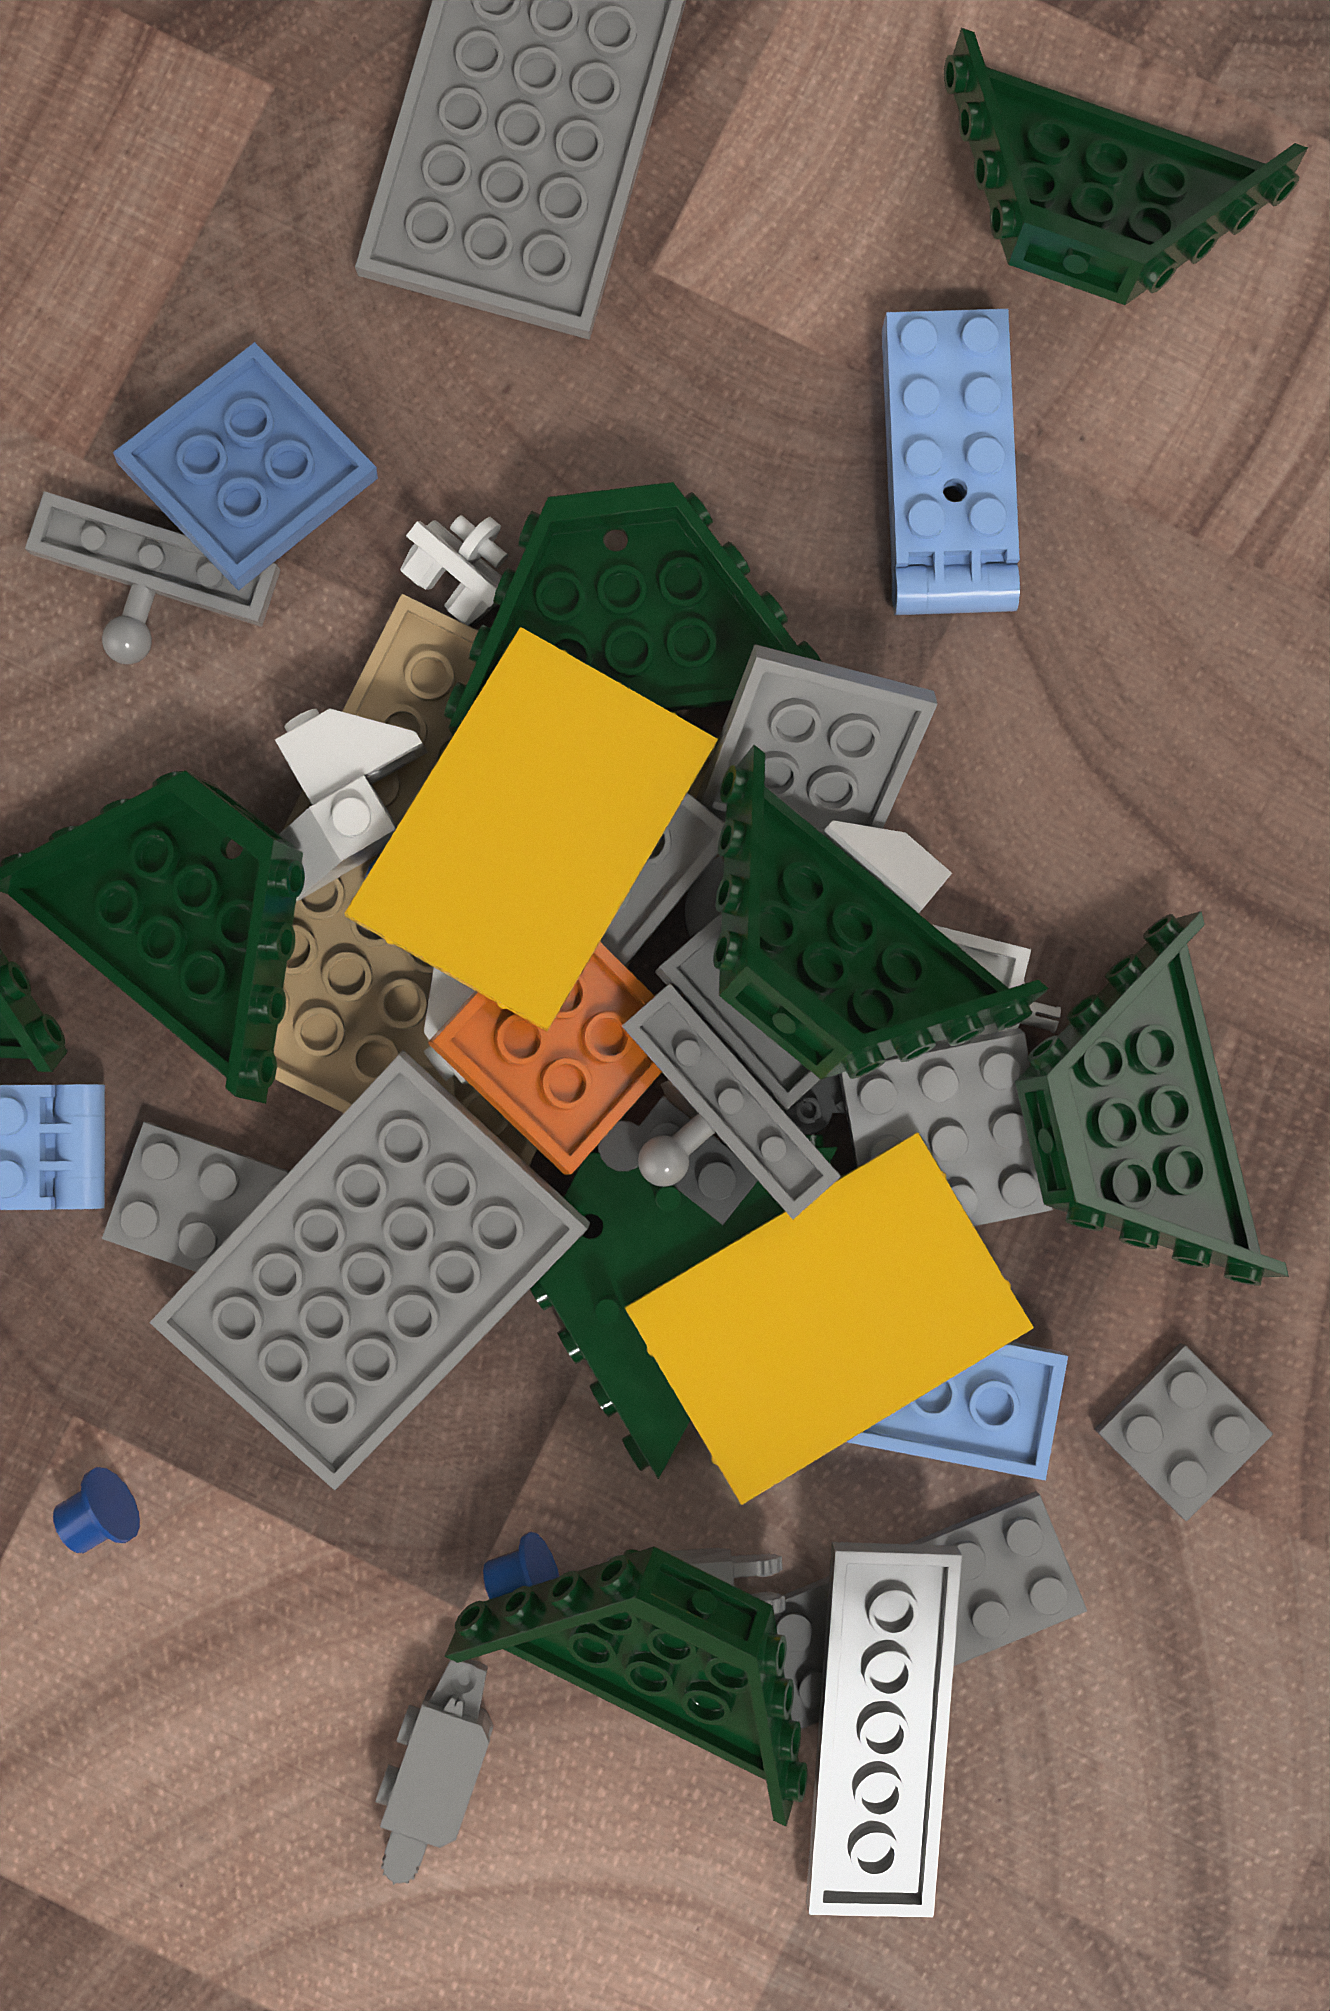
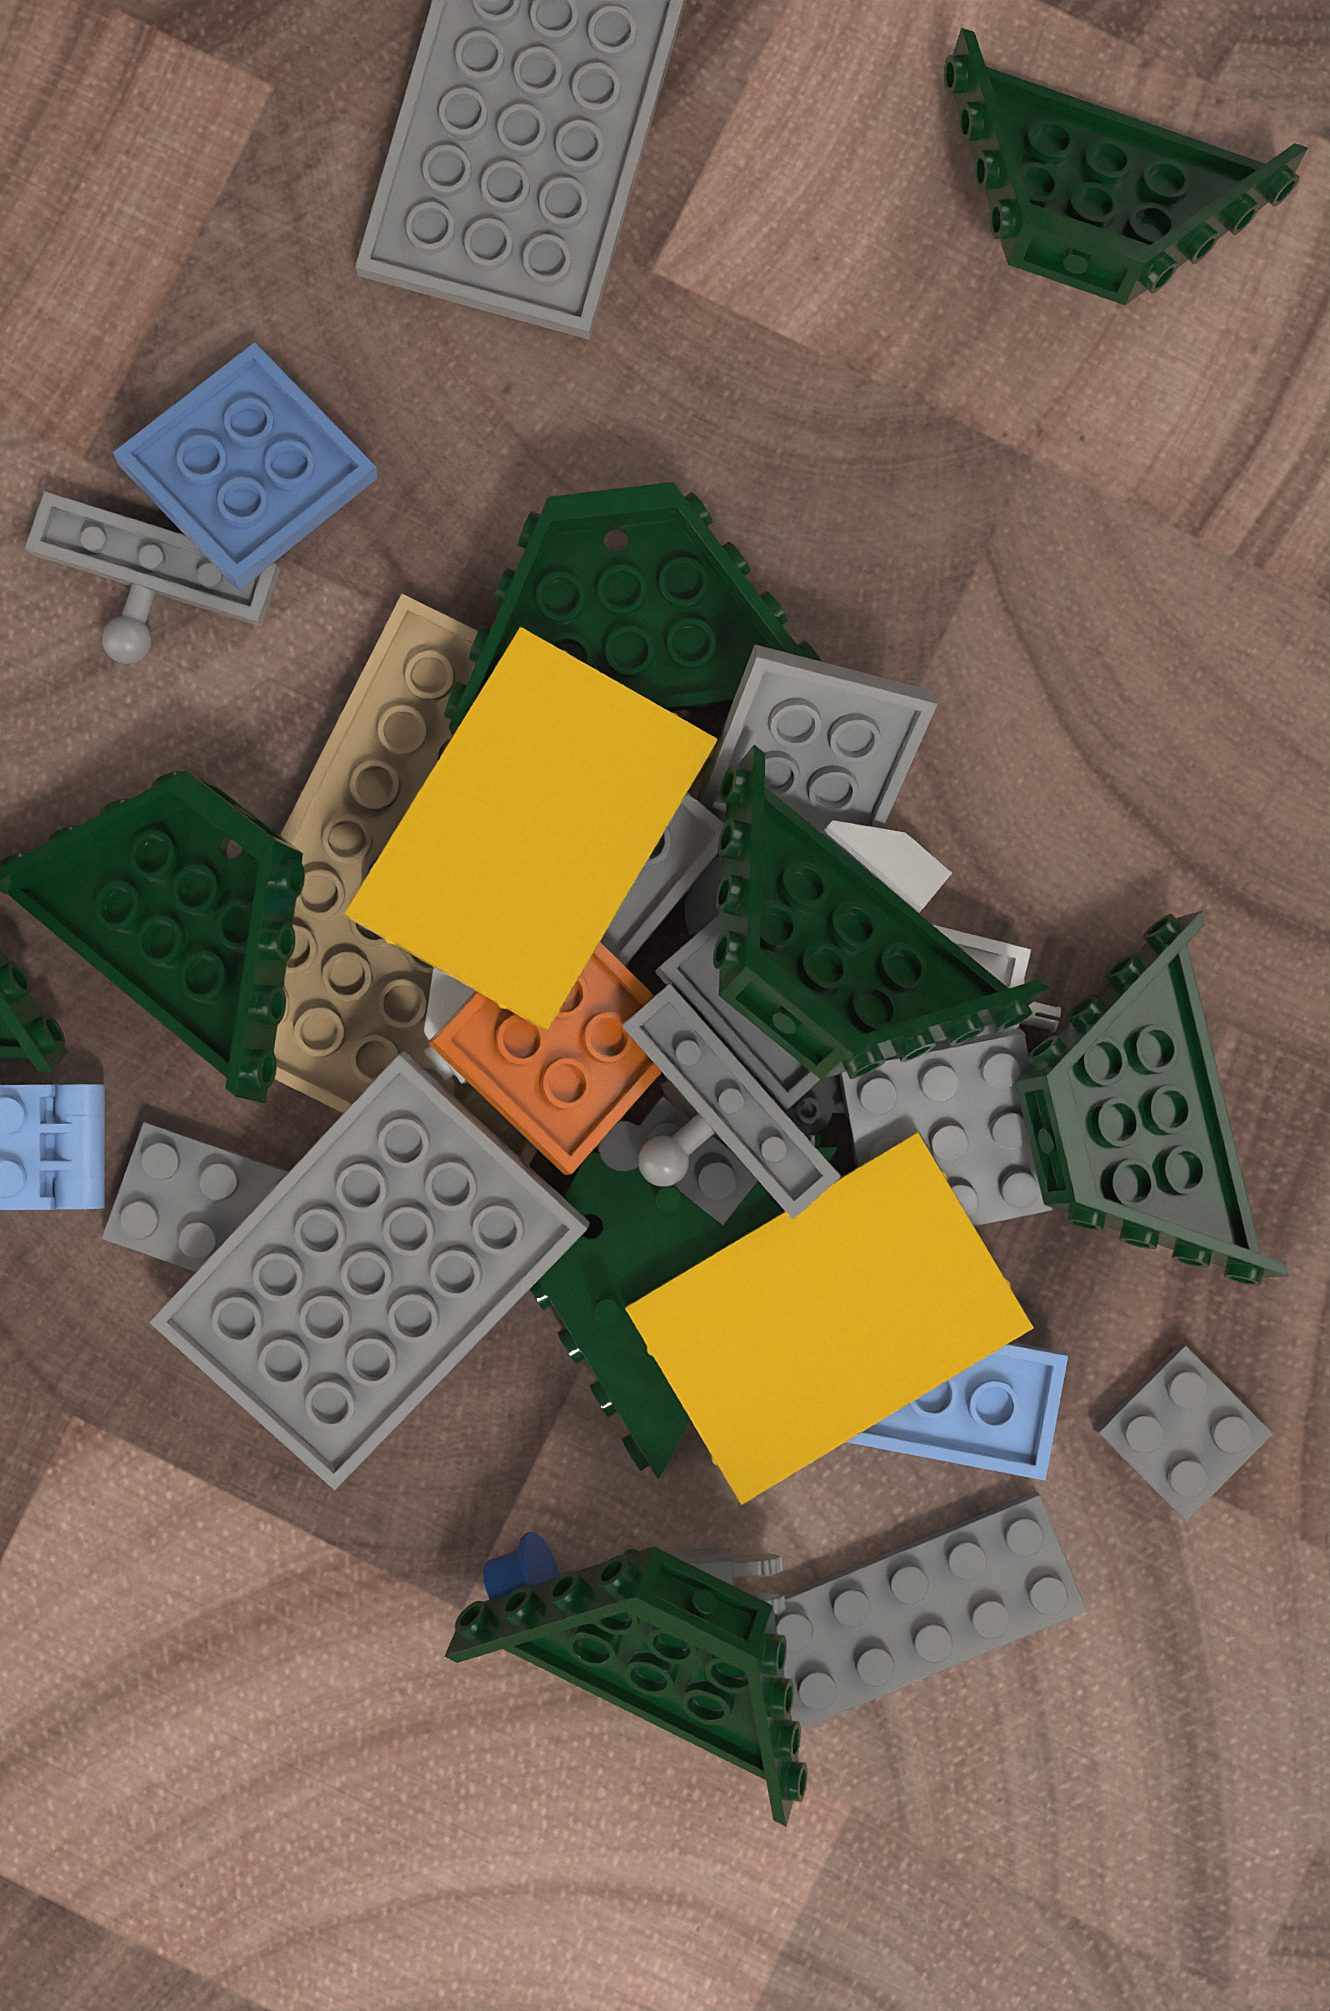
blue piece [53,1467,140,1554] -> none
white slope [275,709,428,805] -> none
white slope [279,775,397,901] -> none
light grey hinge [375,1659,494,1885] -> none
white hips [400,515,508,626] -> none
plate [806,1542,962,1917] -> none
light blue hinge [882,309,1020,615] -> none

